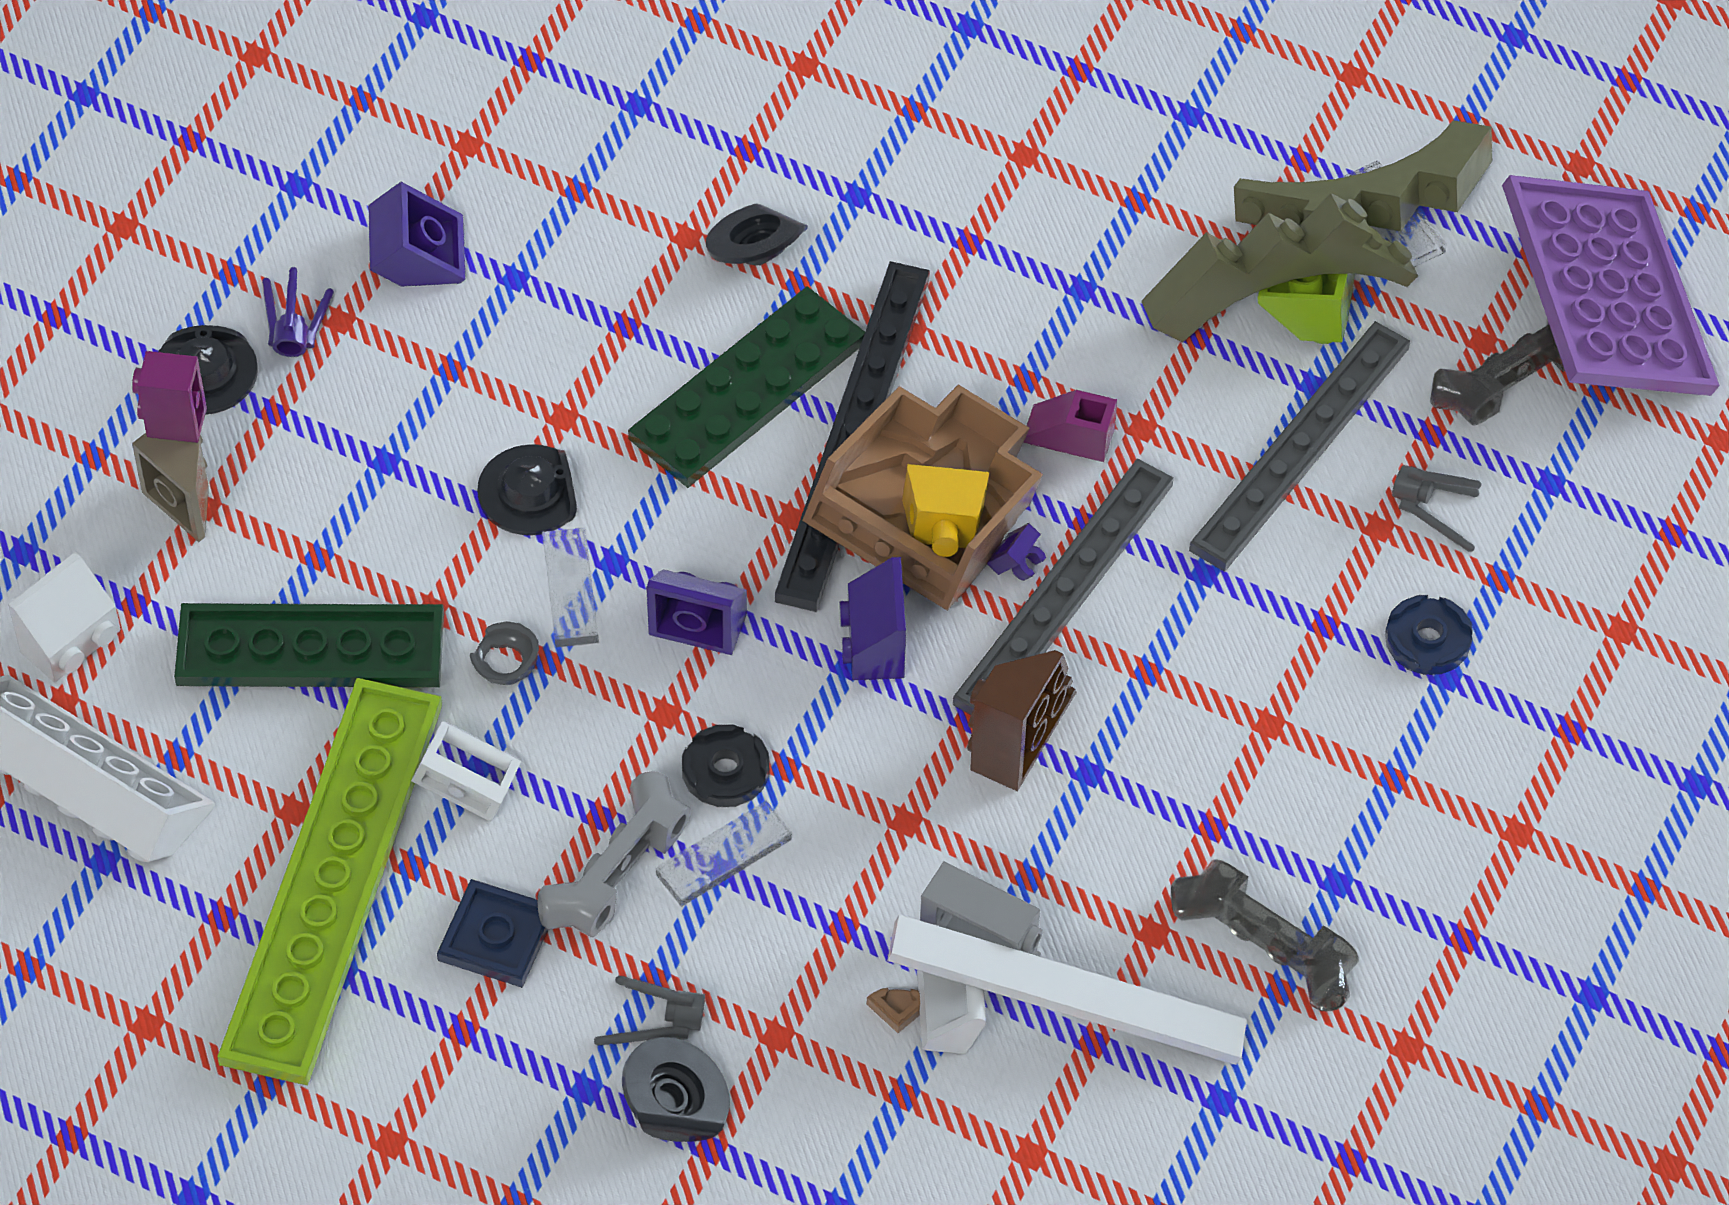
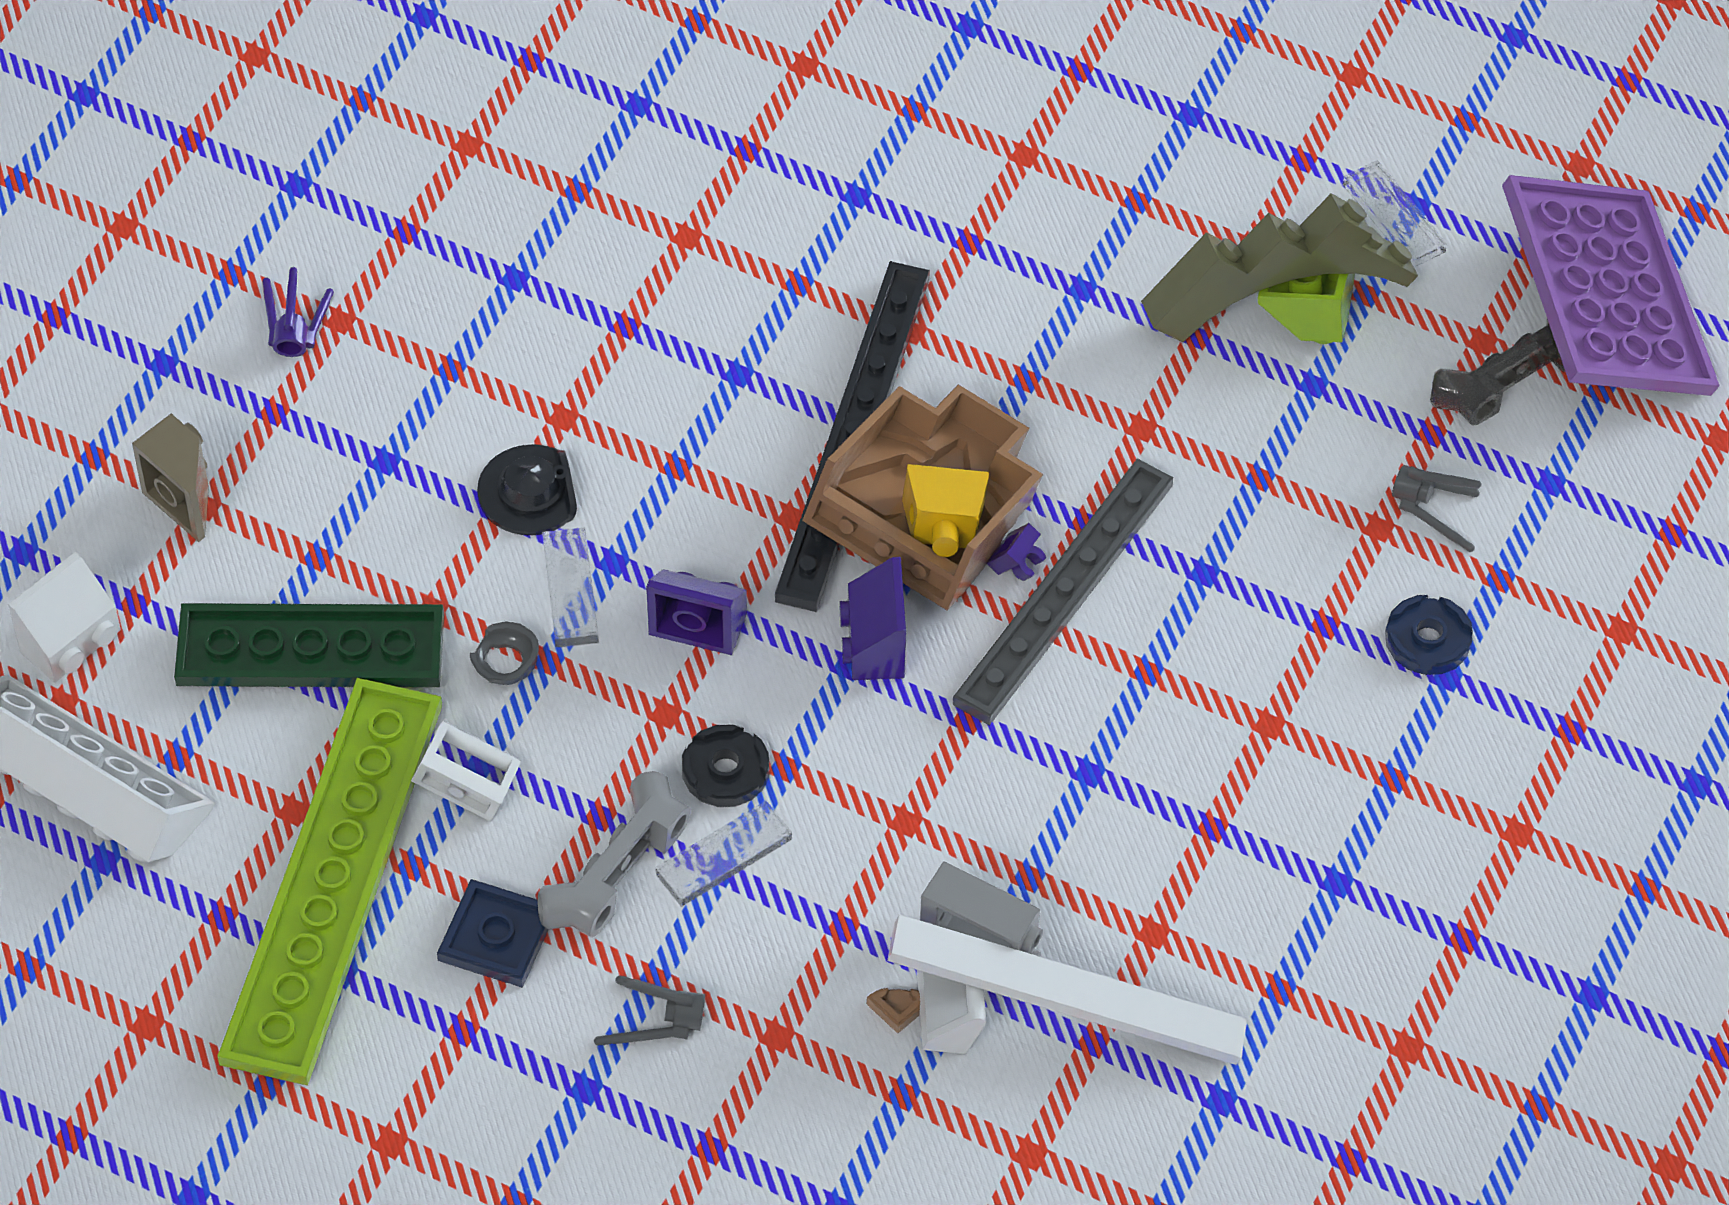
magenta brick [132,351,207,443] -> none
black hat [158,325,258,415] -> none
dark purple slope [368,181,466,287] -> none
hat [622,1037,730,1142] -> none
dark green plate [628,286,865,488] -> none
black hat [706,203,808,266] -> none
reddish brown wedge [967,650,1077,792] -> none
magenta slope [1023,390,1117,462] -> none
clear smoke plate [1171,859,1359,1012] -> none
dark grey tile [1189,321,1410,572] -> none
olive arch [1233,120,1492,232] -> none

